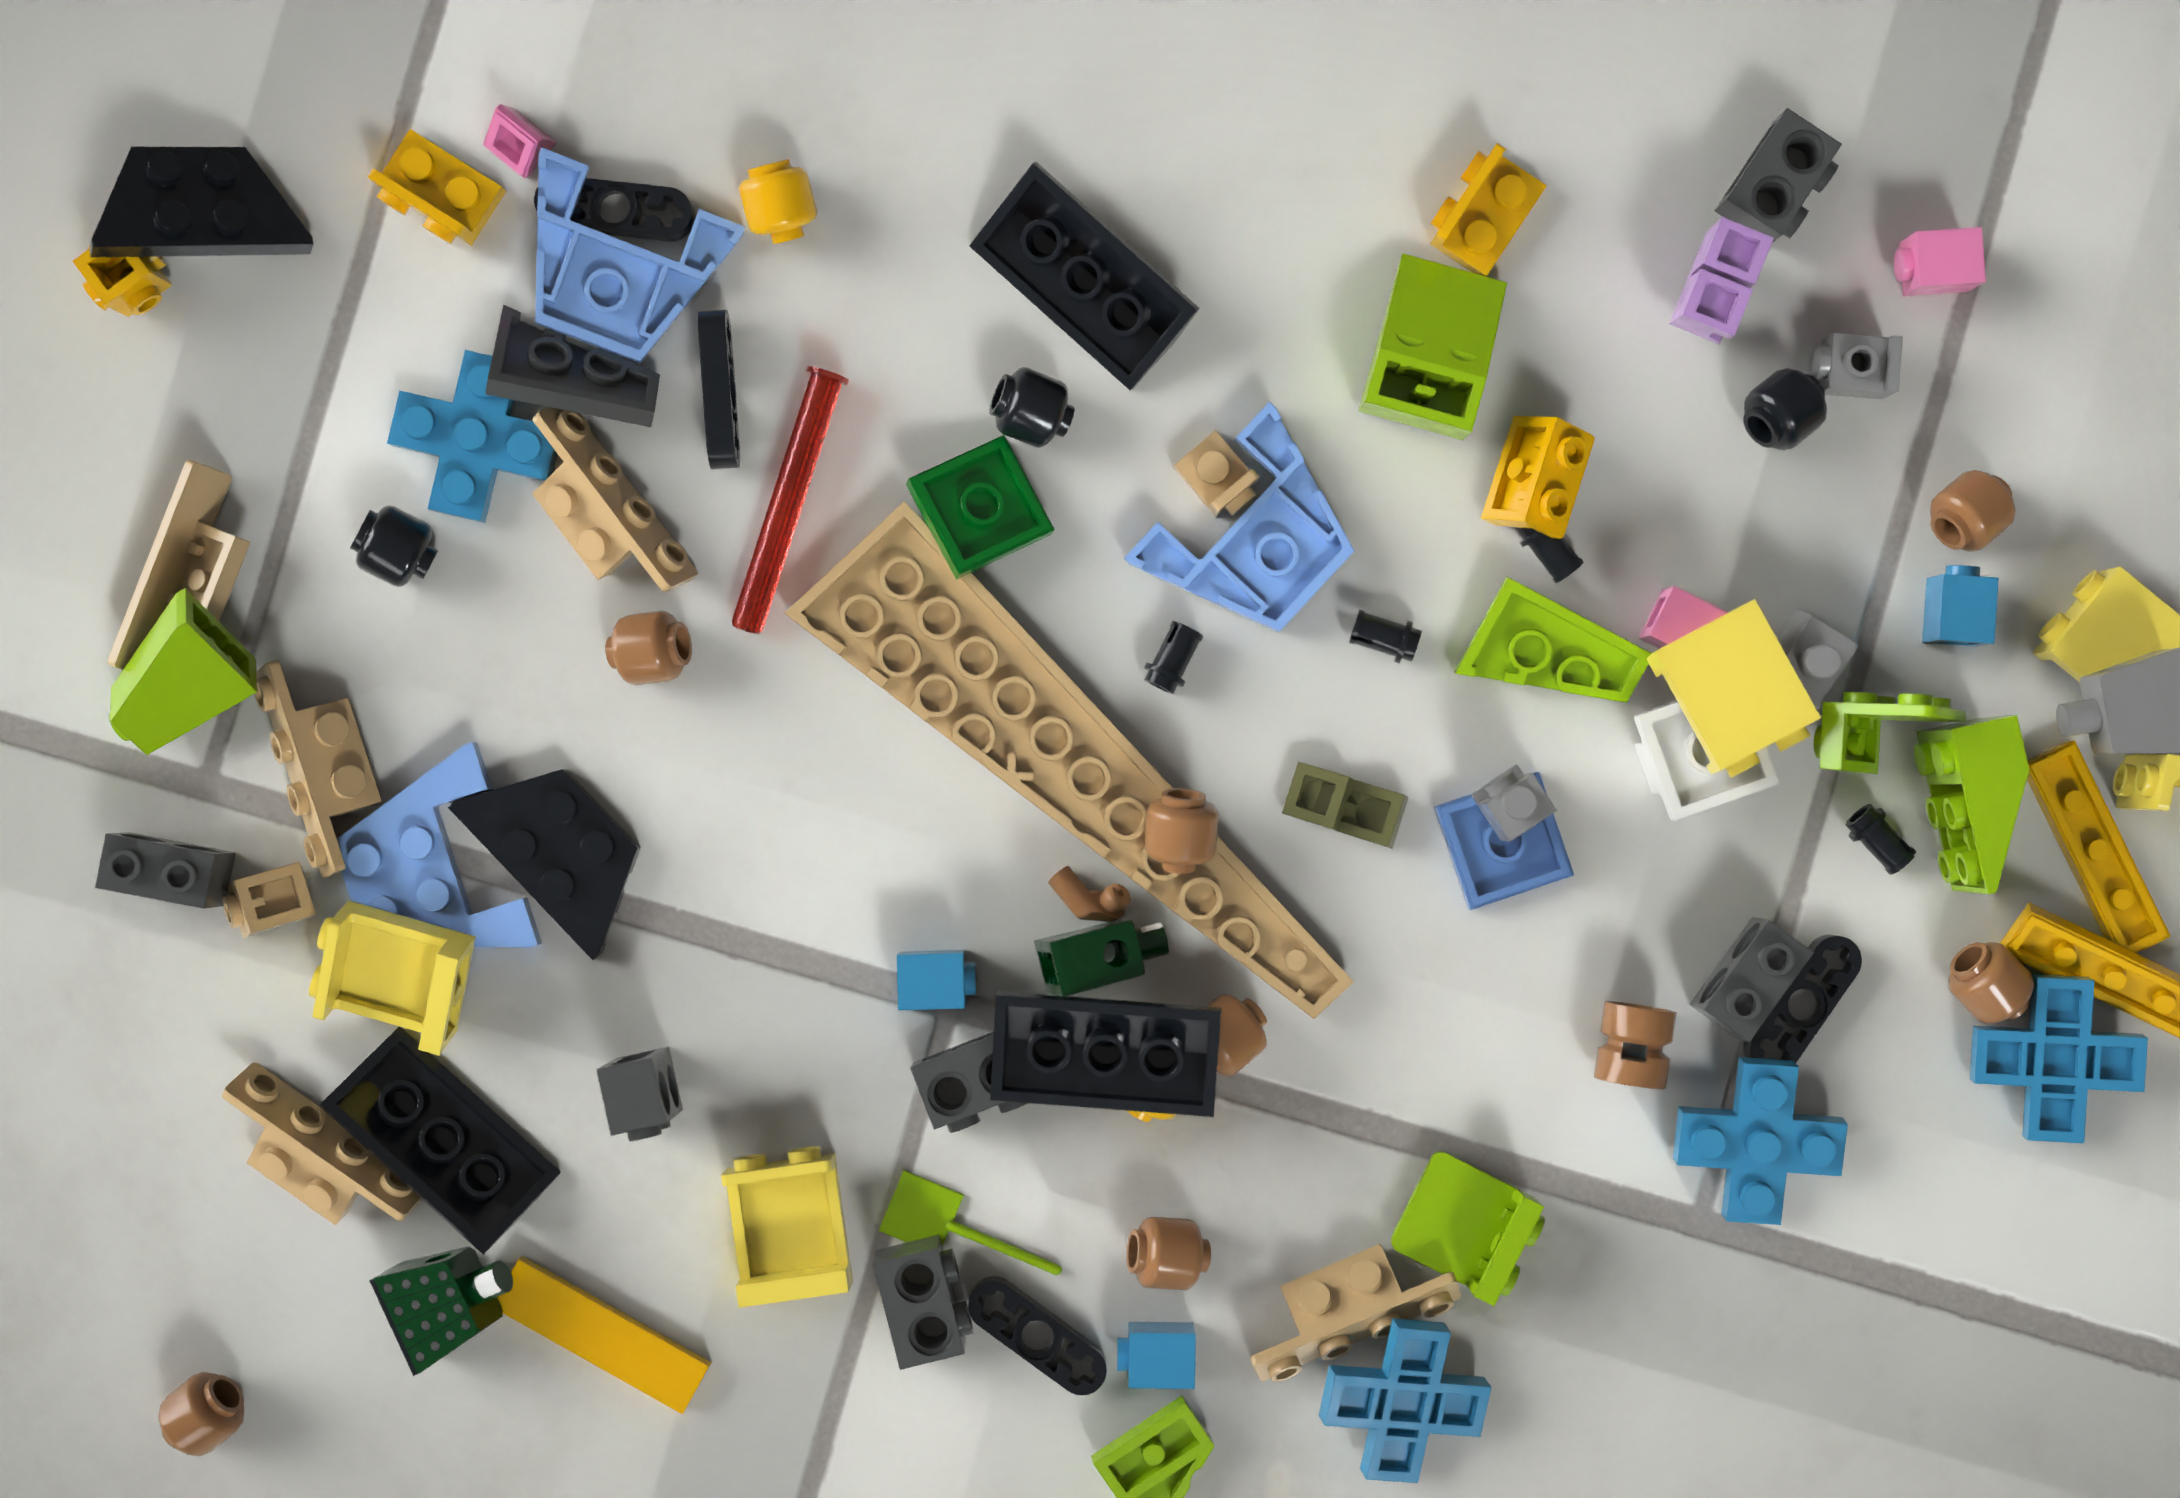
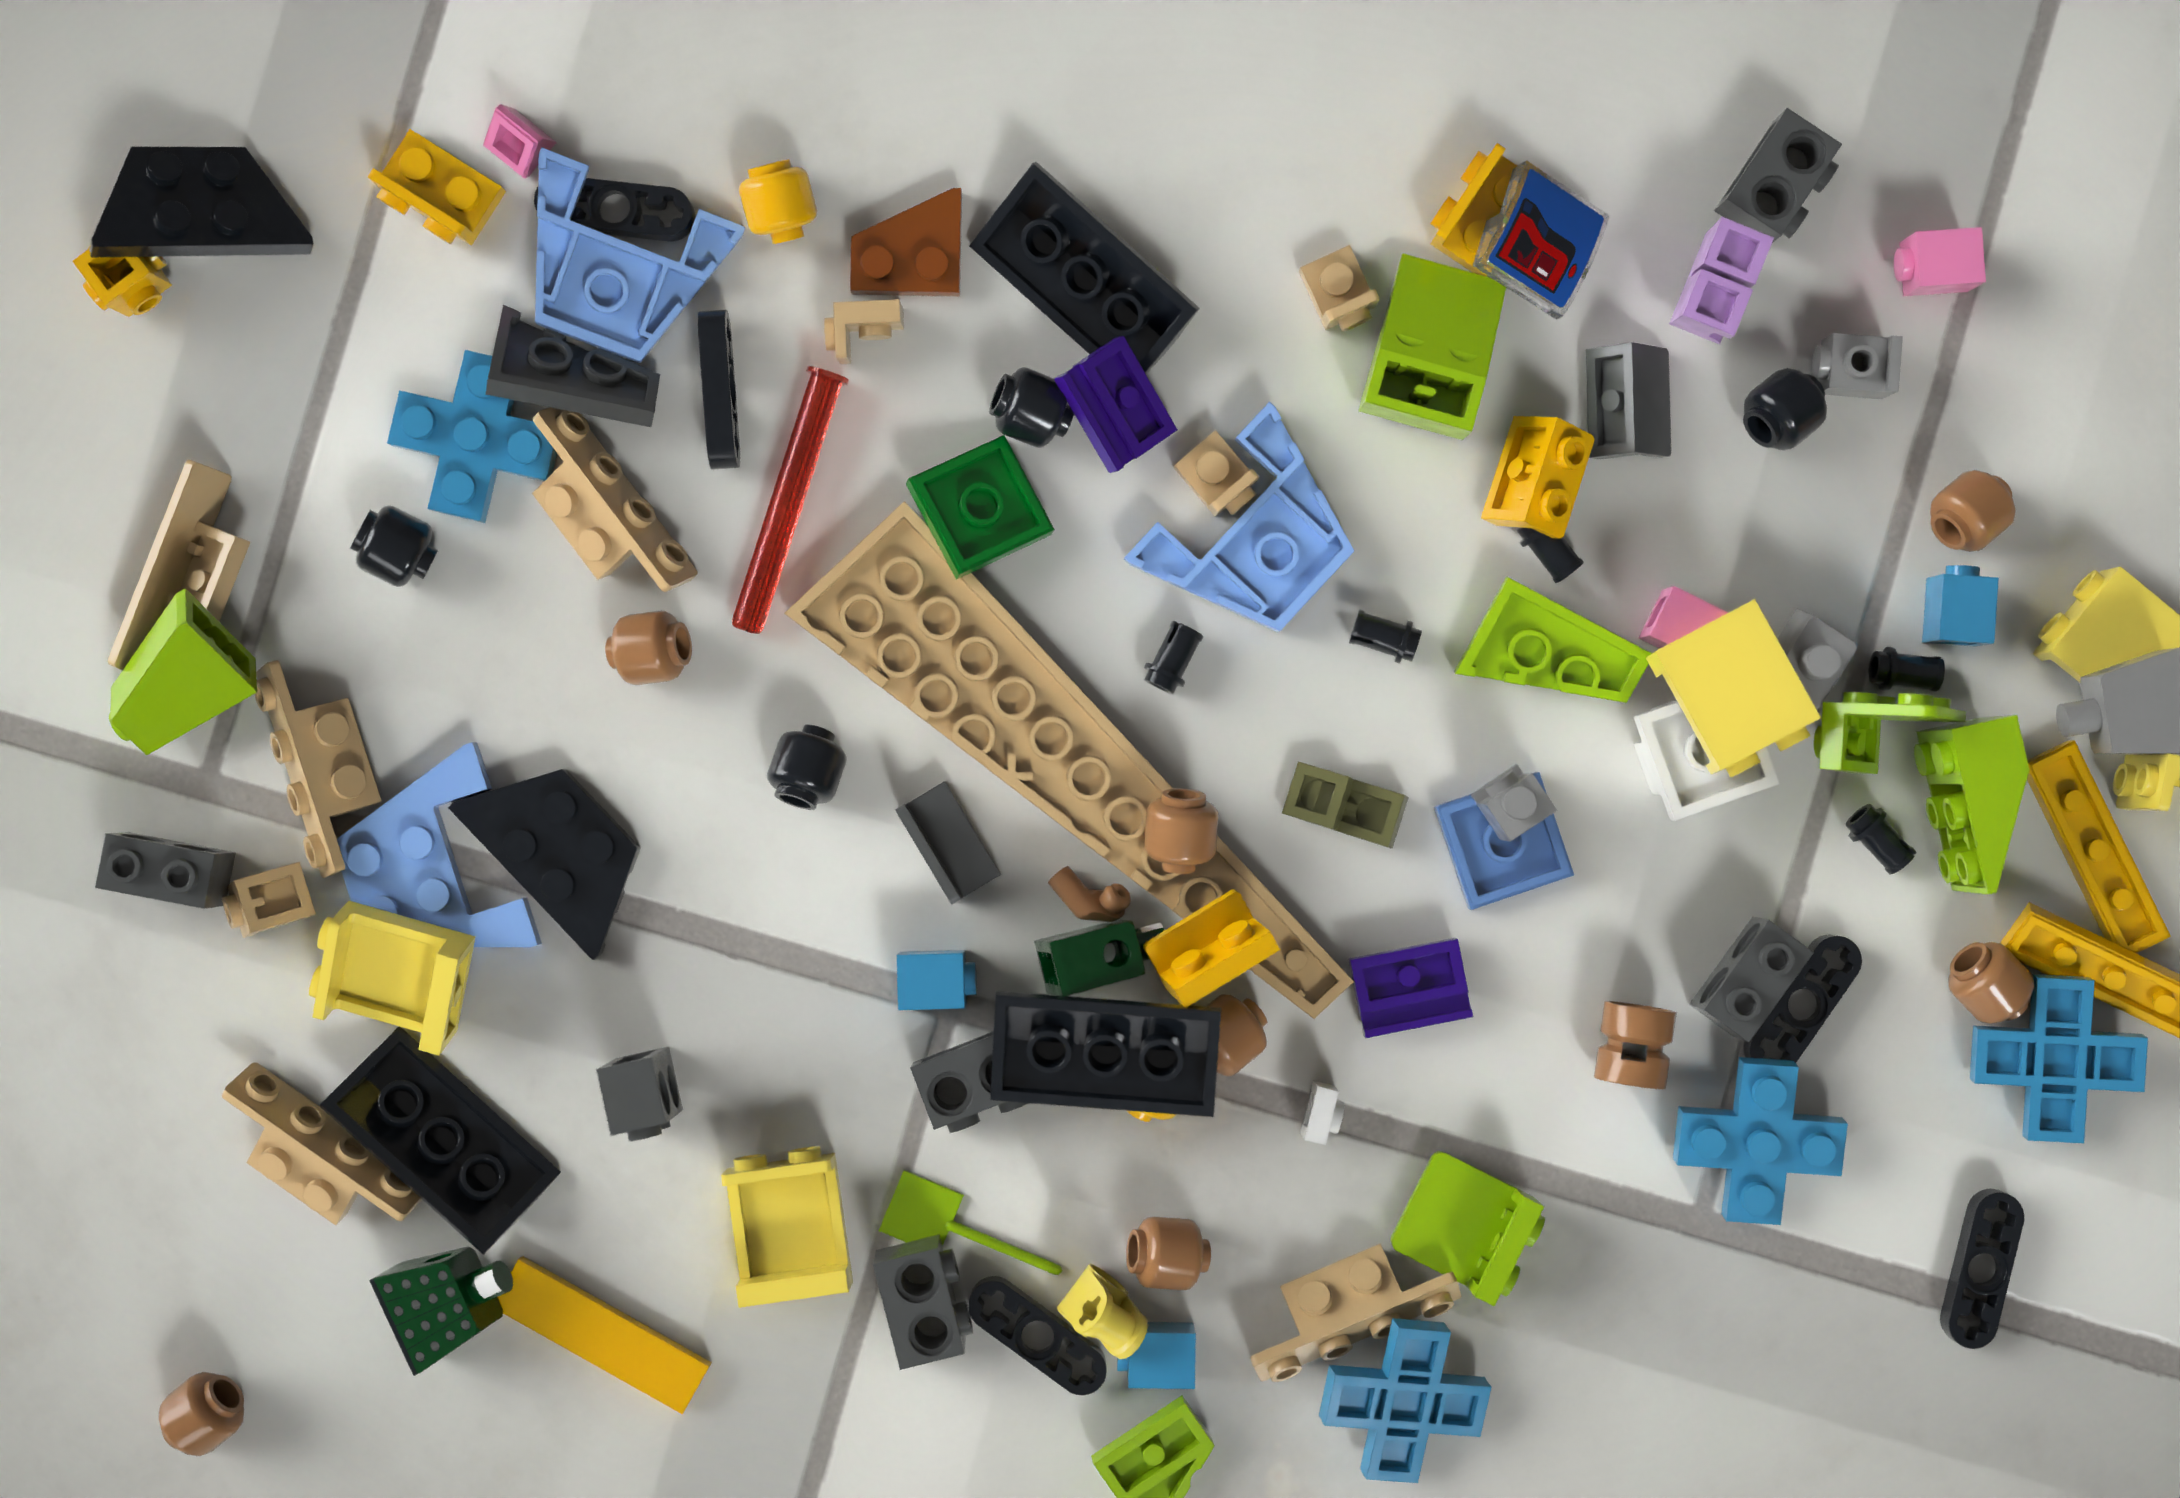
none -> black head [767,725,847,810]
none -> tan bracket [824,299,904,364]
none -> dark orange wing [850,188,962,297]
none -> dark grey panel [895,781,1001,905]
none -> dark purple plate [1054,336,1178,473]
none -> light yellow piece [1057,1263,1148,1359]
none -> yellow bracket [1143,889,1280,1008]
none -> tan bracket [1299,245,1380,332]
none -> white plate [1300,1080,1345,1145]
none -> dark purple plate [1348,938,1473,1038]
none -> slope [1473,161,1610,320]
none -> dark grey panel [1586,342,1671,459]
none -> black pin [1868,647,1945,692]
none -> black beam [1940,1189,2024,1349]

